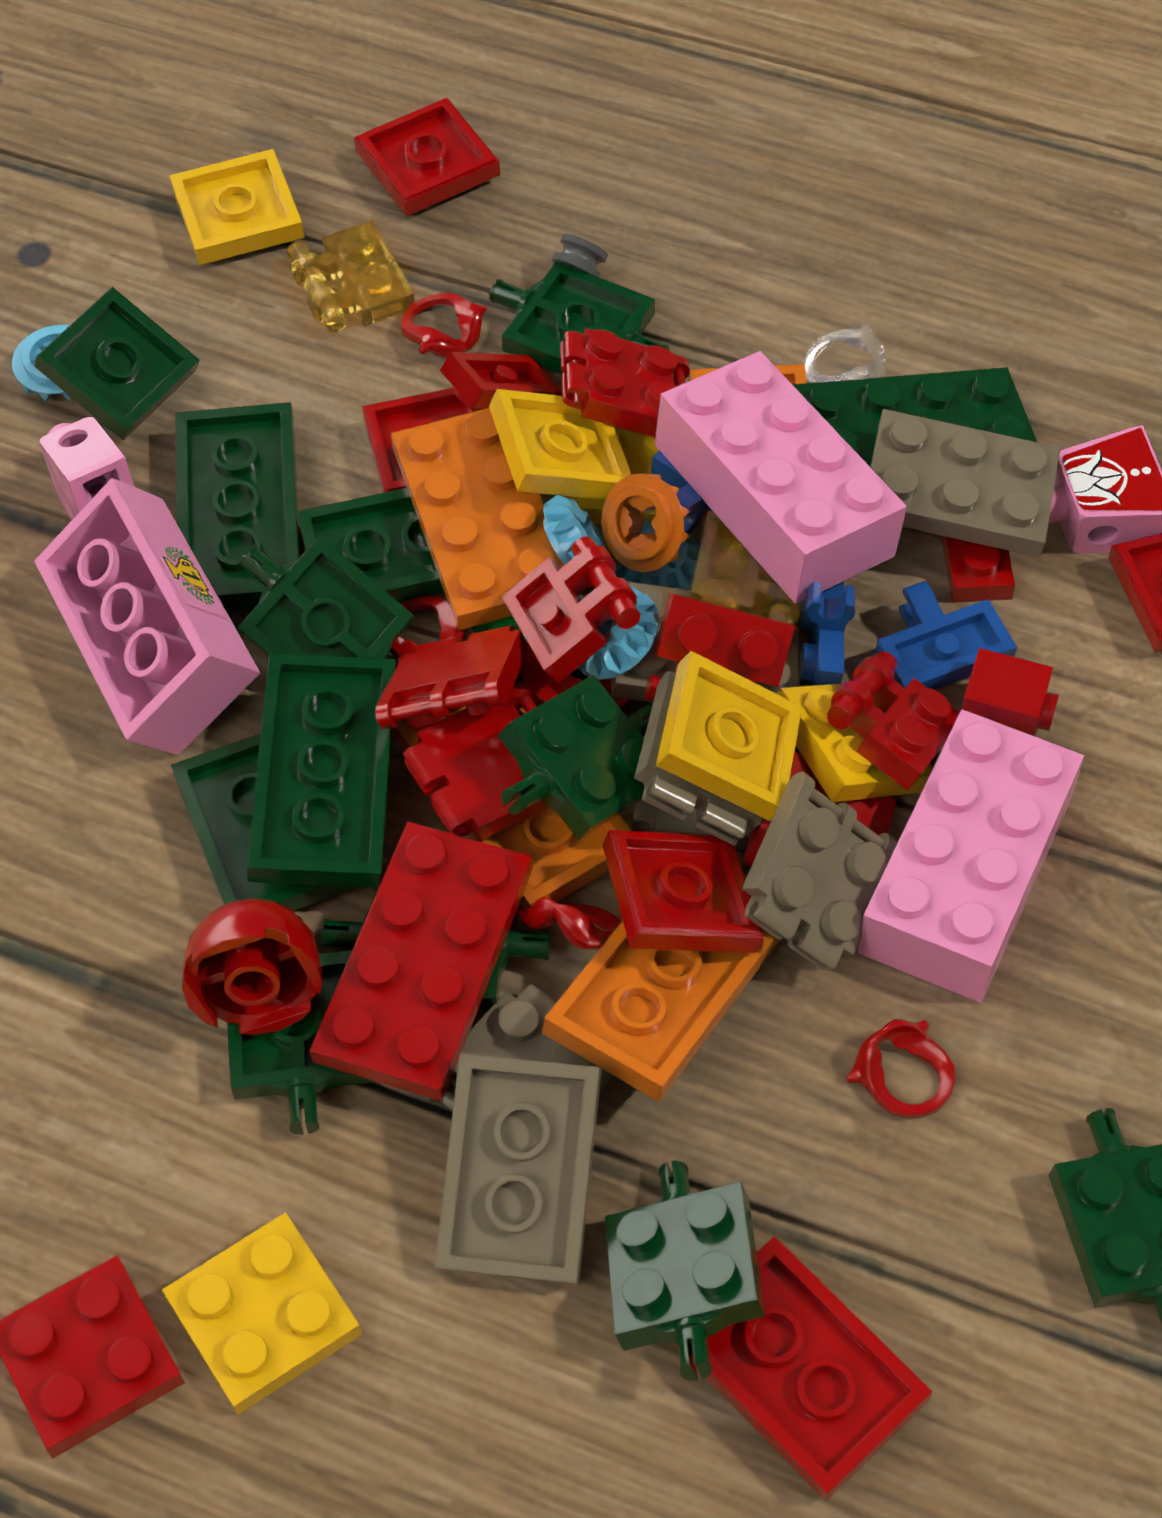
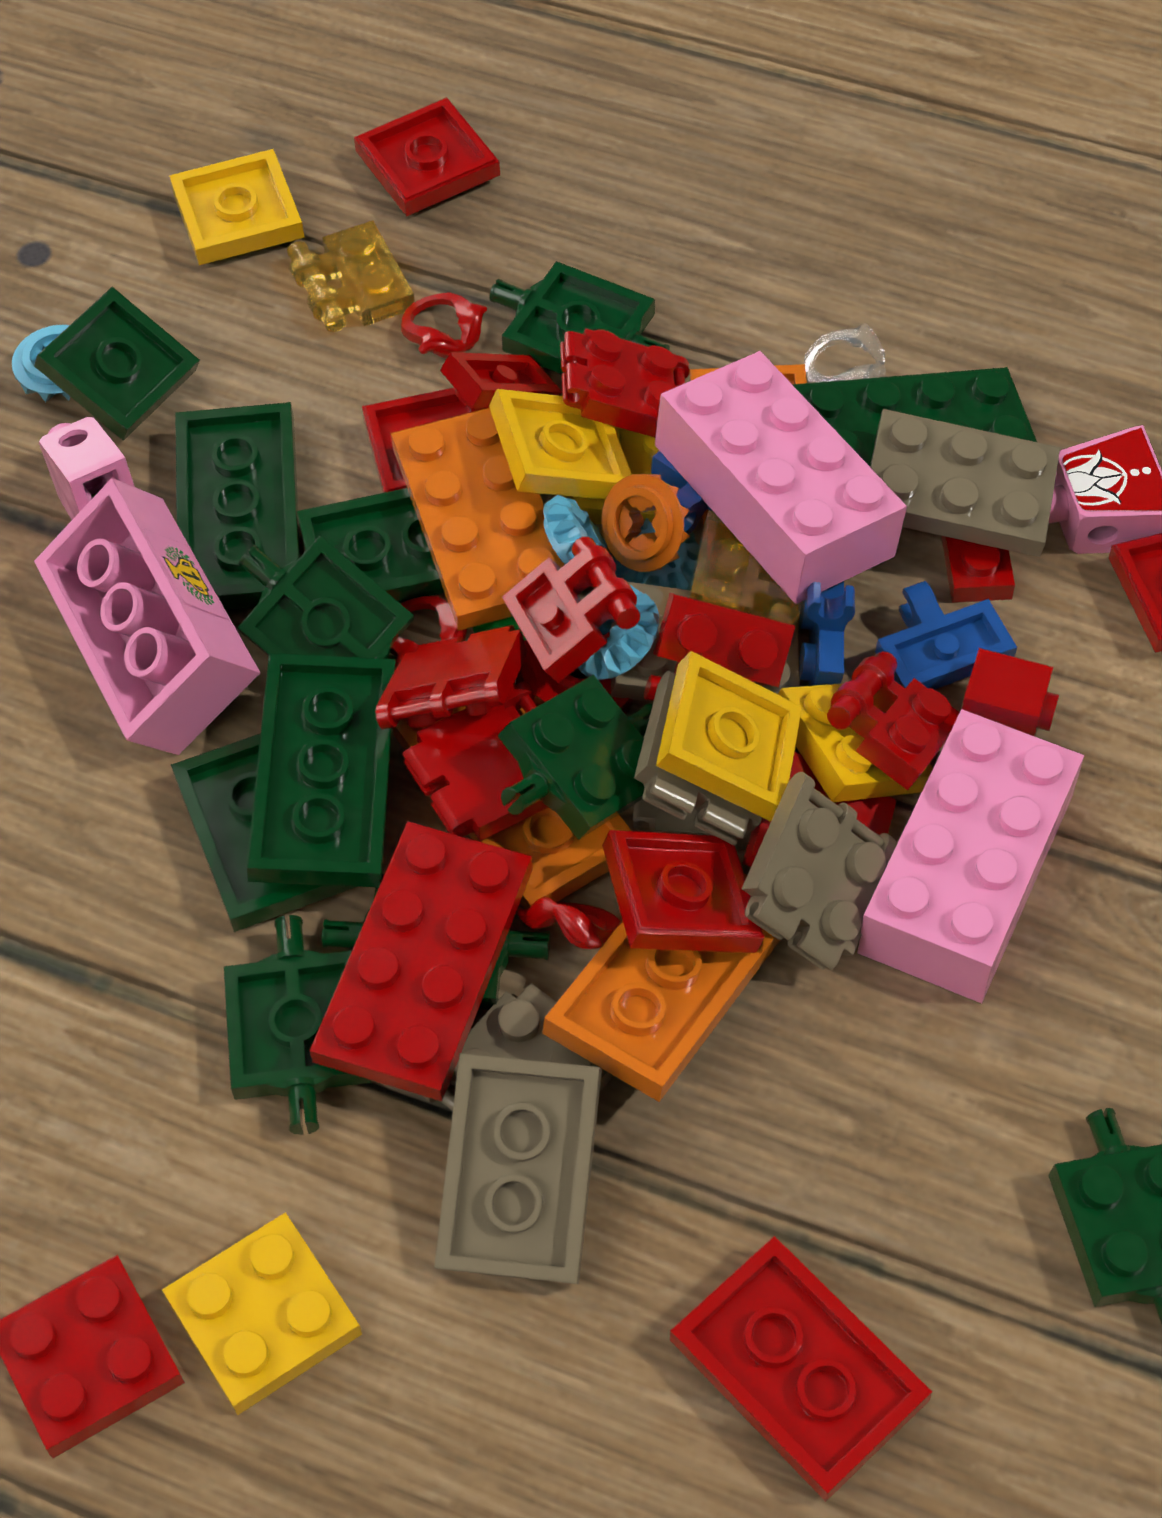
red cylinder [182,898,322,1035] -> none
dark grey bush [552,234,608,277] -> none
plate [605,1160,765,1381] -> none
red piece [846,1019,956,1118] -> none

